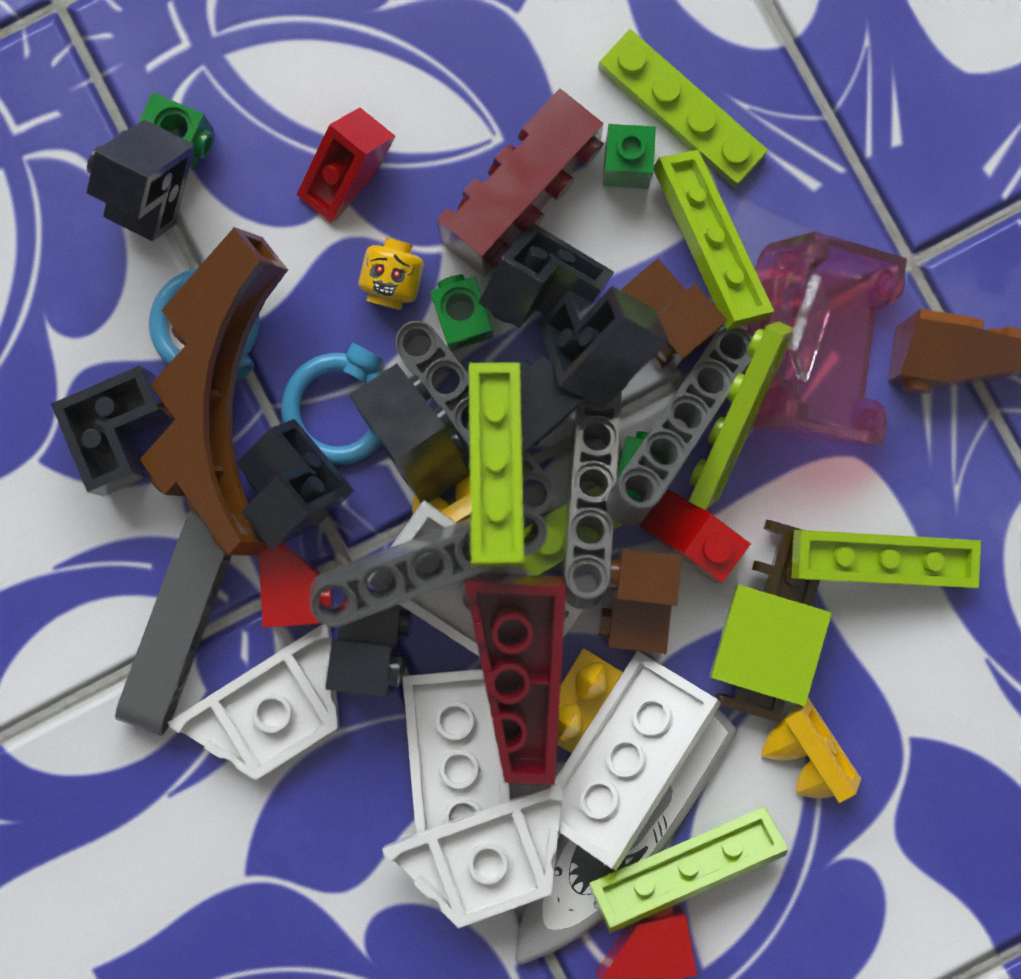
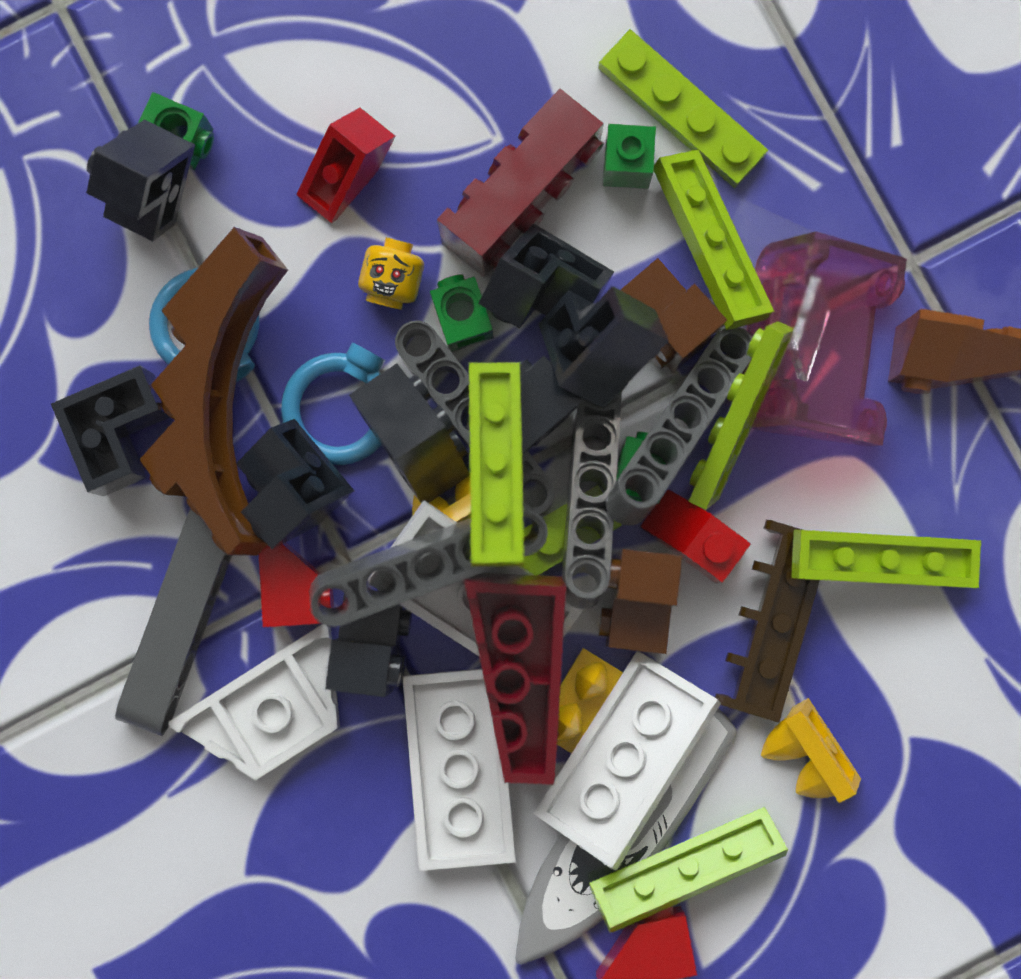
white wing [382,782,563,928] -> none
lime tile [709,584,832,706] -> none

